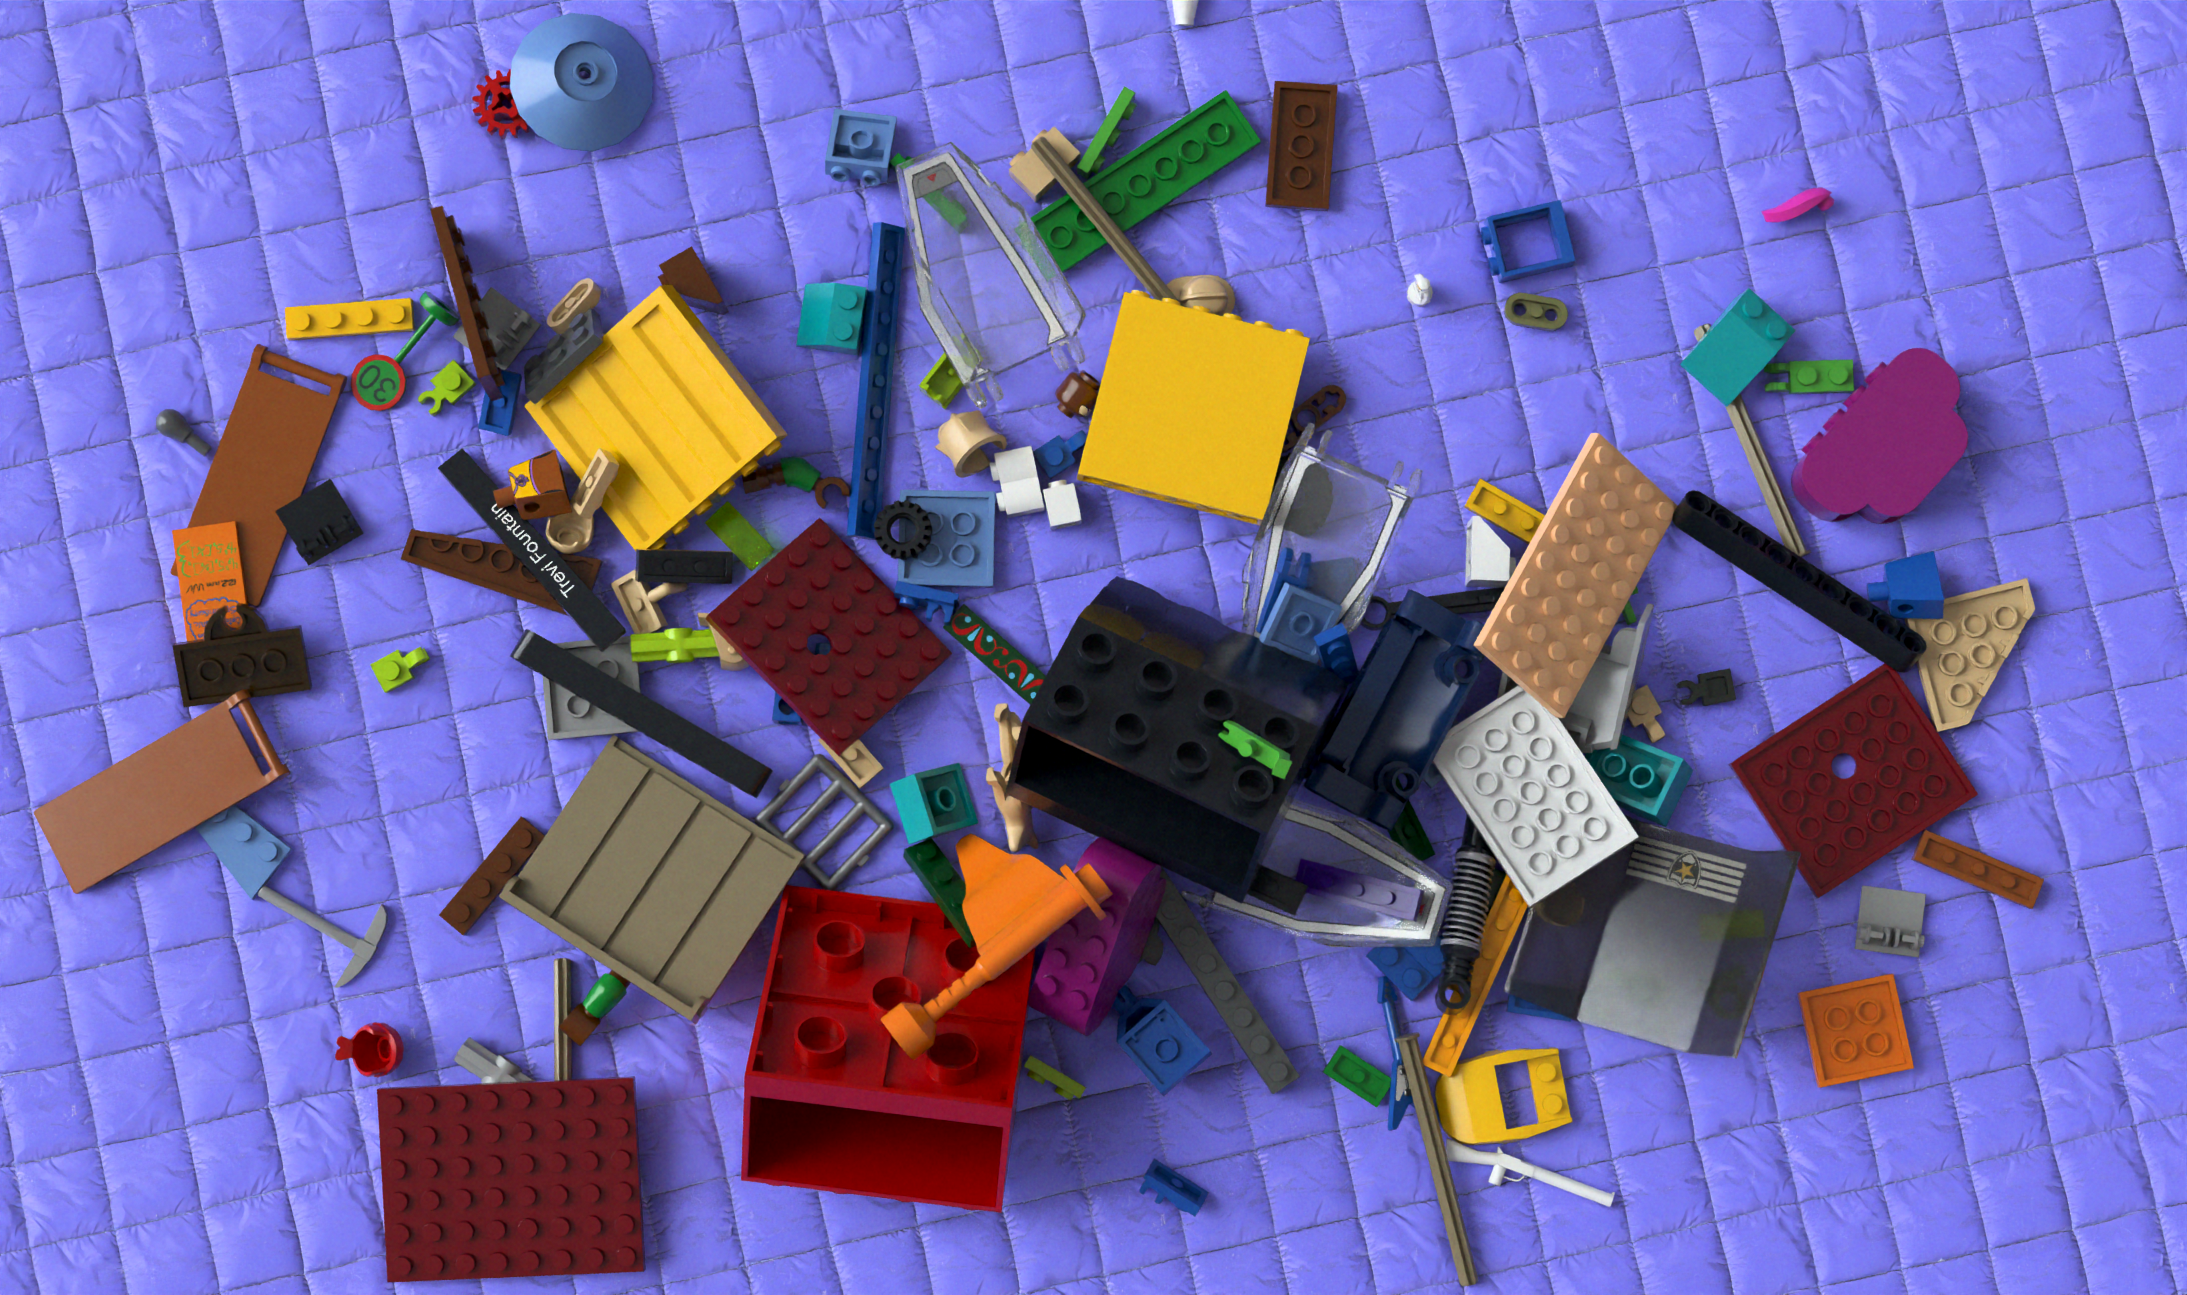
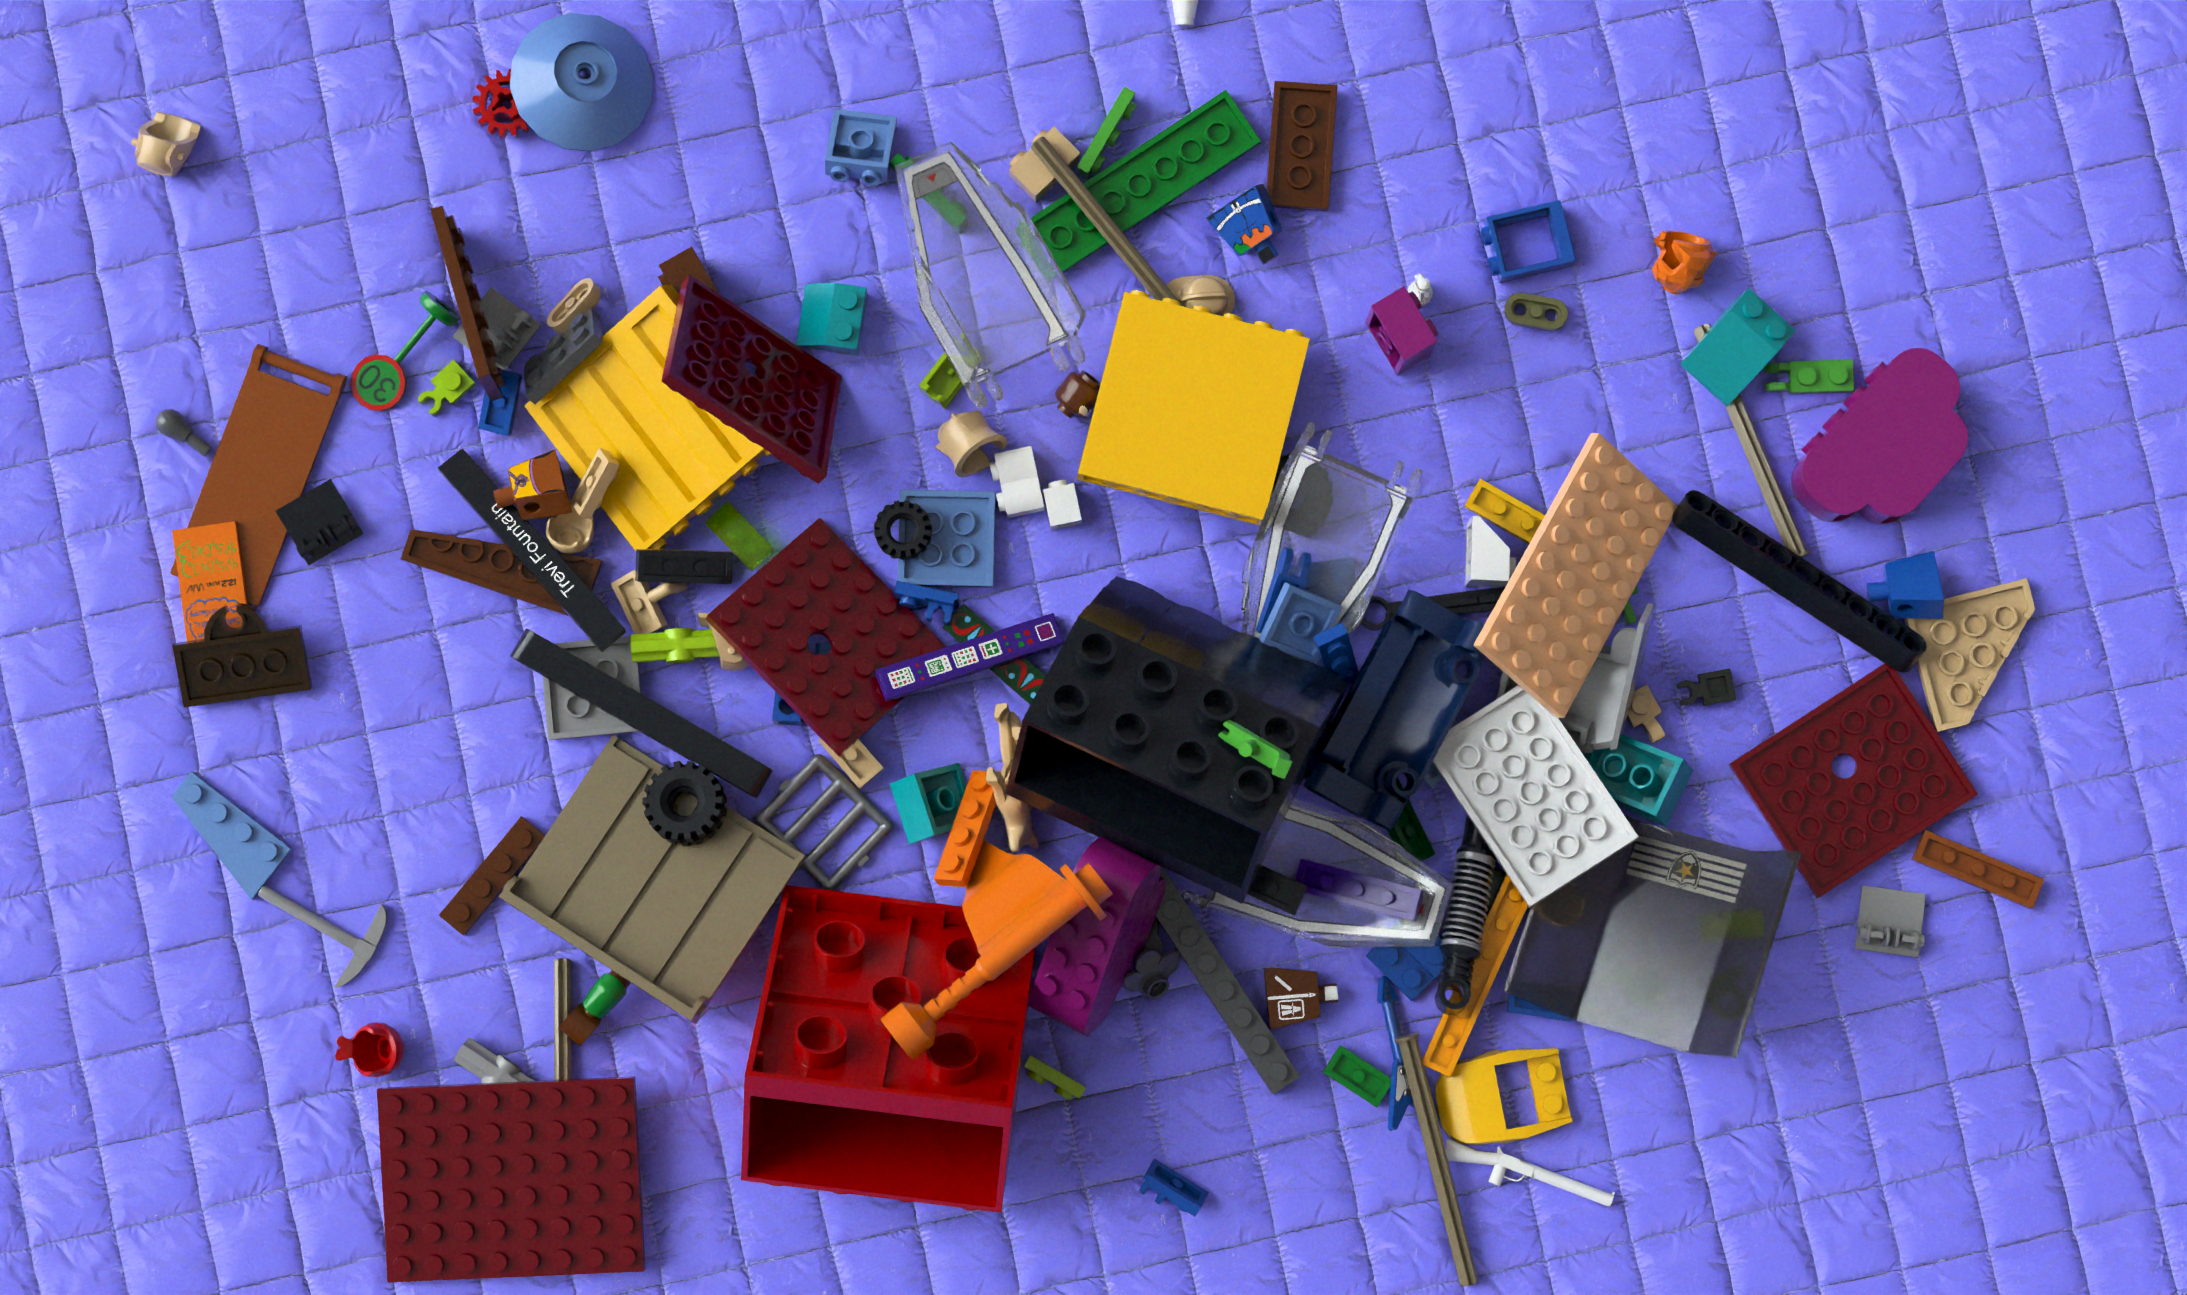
dark orange flag [34,689,290,894] -> none
yellow plate [285,298,415,341] -> none
lime plate [370,647,430,693] -> none
piece [742,456,851,509] -> none
blue plate [847,222,905,540] -> none
dark green plate [903,838,976,948] -> none
blue plate [1033,430,1087,480] -> none
blue plate [1112,985,1212,1096] -> none
reddish brown beam [1282,385,1346,453] -> none
dark pink arm [1761,187,1834,223] -> none
orange plate [1797,974,1914,1088] -> none
none -> tan helmet [131,112,201,177]
none -> black tyre [642,761,727,846]
none -> dark red plate [661,274,842,484]
none -> dark purple tile [875,613,1065,702]
none -> orange plate [934,770,996,887]
none -> dark grey plate [1123,948,1180,999]
none -> blue torso [1206,184,1282,265]
none -> reddish brown torso [1264,968,1338,1029]
none -> magenta brick [1365,286,1438,376]
none -> orange helmet [1652,230,1717,295]

